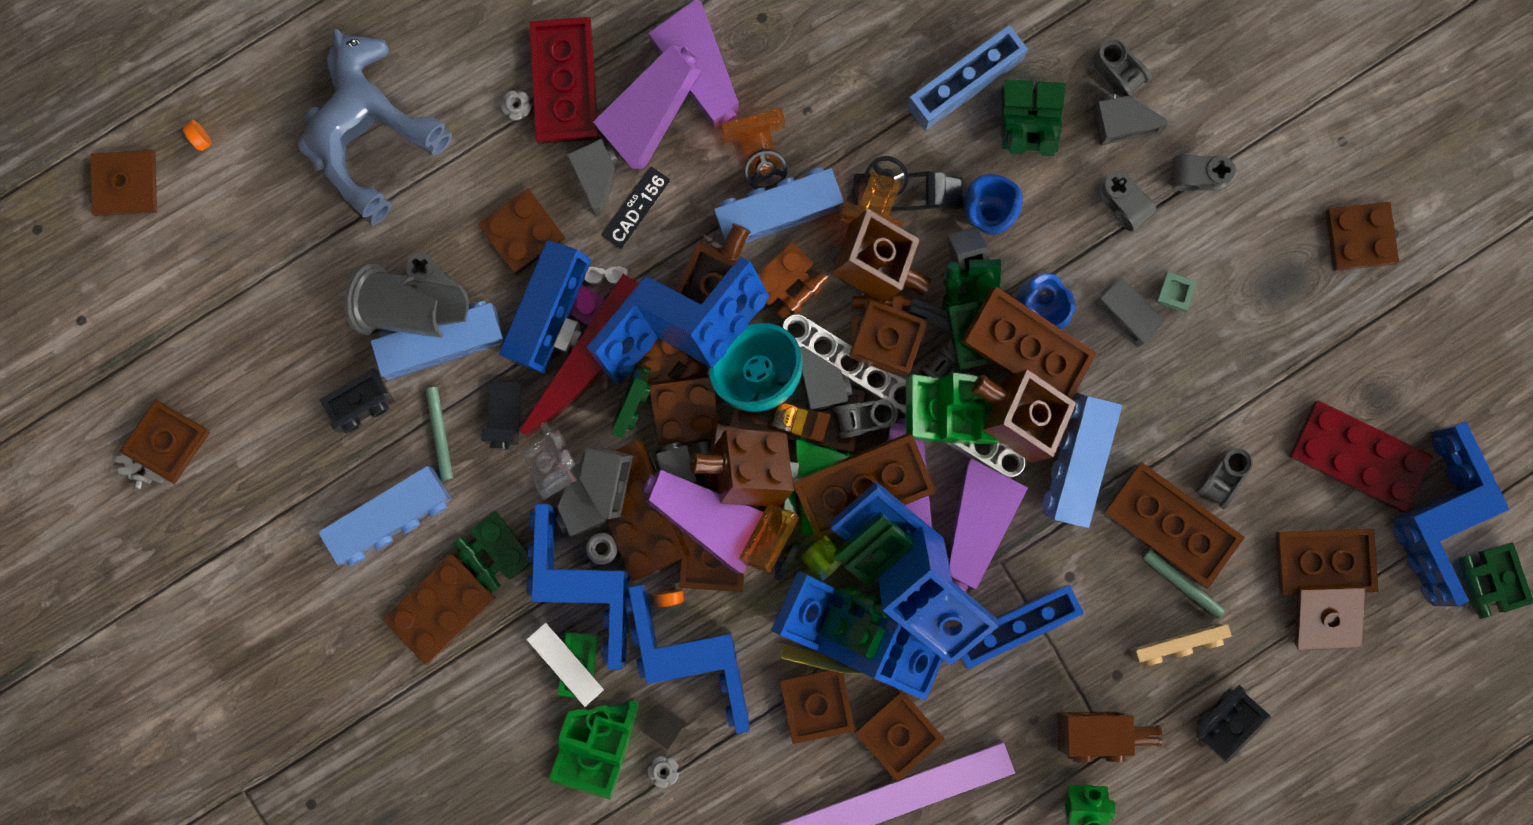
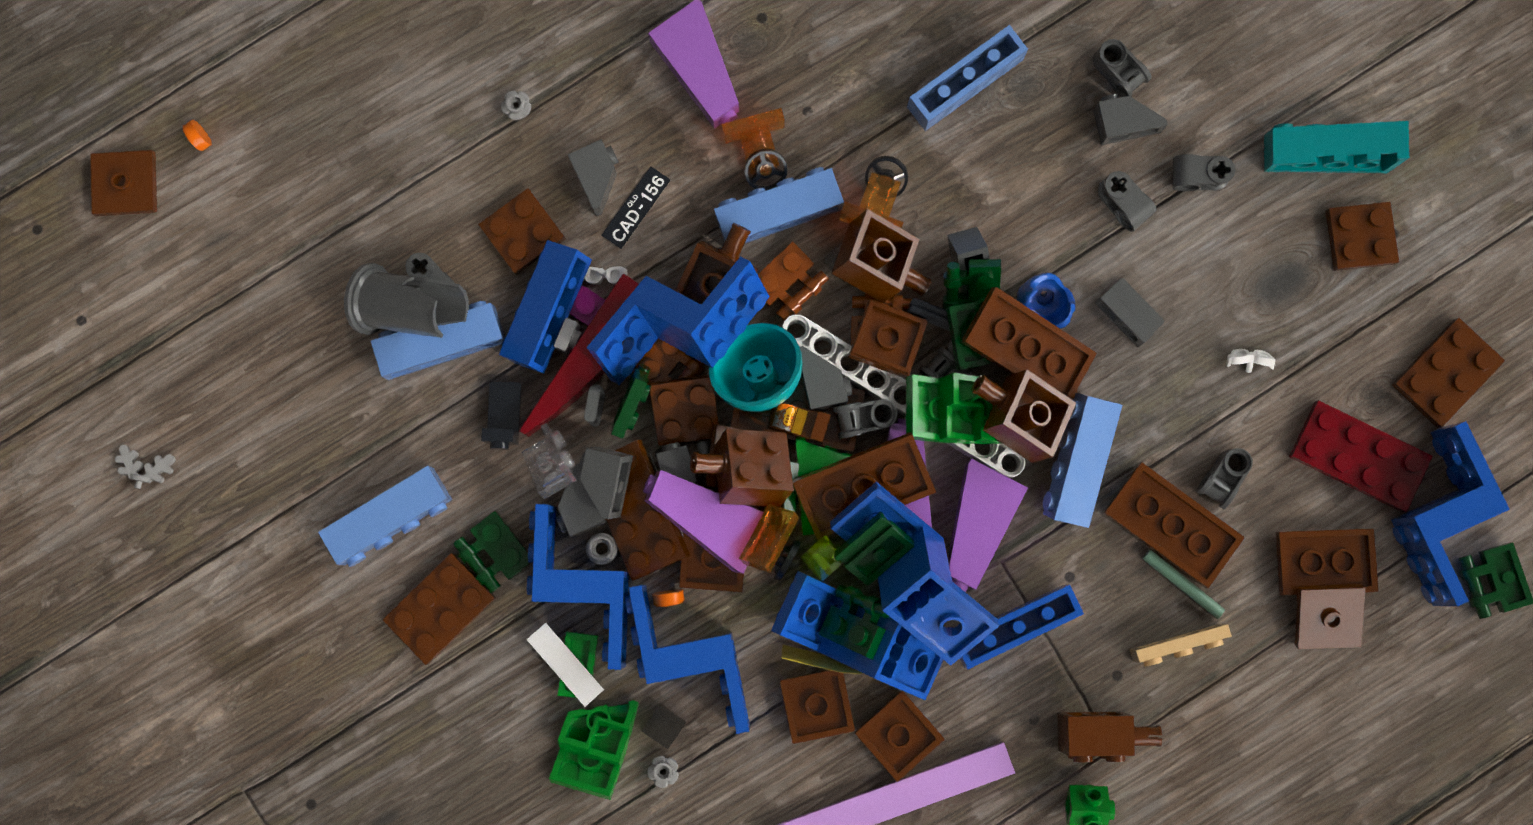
reddish brown plate [119,399,210,485] -> none
sand blue animal [298,29,452,226] -> none
black bracket [320,368,395,434] -> none
sand green piece [425,387,454,481] -> none
dark red plate [529,17,599,144] -> none
medium lavender slope [593,45,701,169] -> none
black piece [852,171,963,212] -> none
blue piece [964,174,1023,235] -> none
dark green hips [1001,79,1066,156] -> none
sand green plate [1155,272,1197,313] -> none
black bracket [1195,685,1271,764] -> none
none -> dark grey piece [584,385,605,427]
none -> white piece [1226,349,1275,373]
none -> teal wedge [1264,121,1410,173]
none -> reddish brown plate [1392,318,1505,428]

